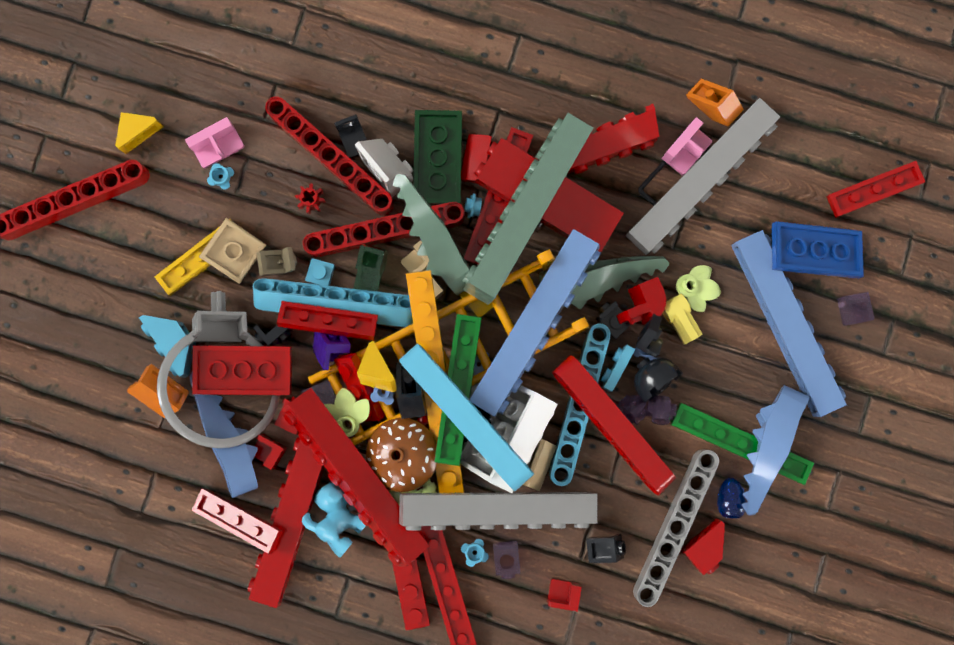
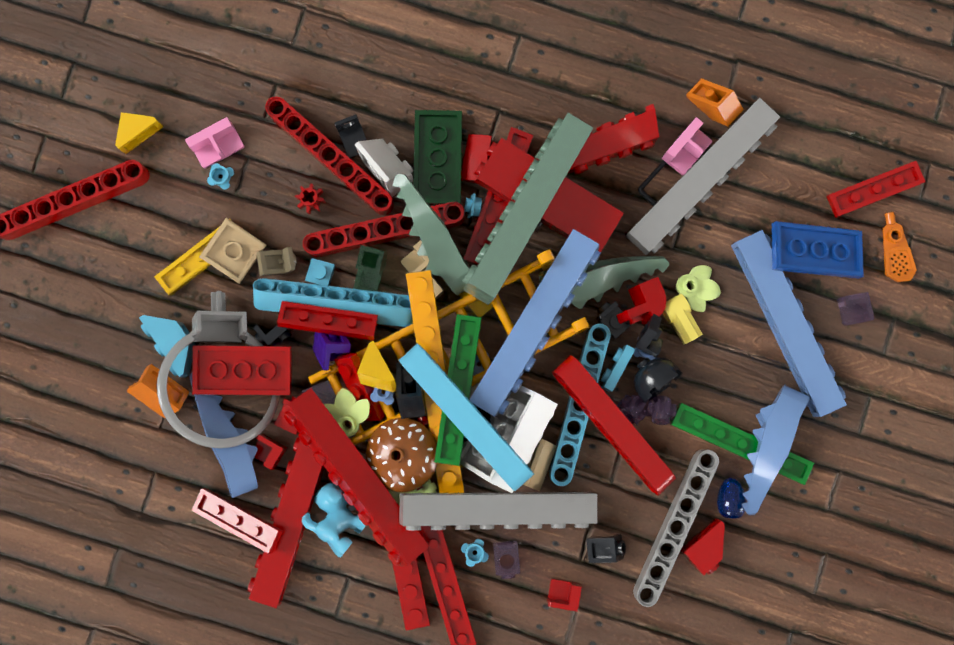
none -> orange piece [882,212,917,282]

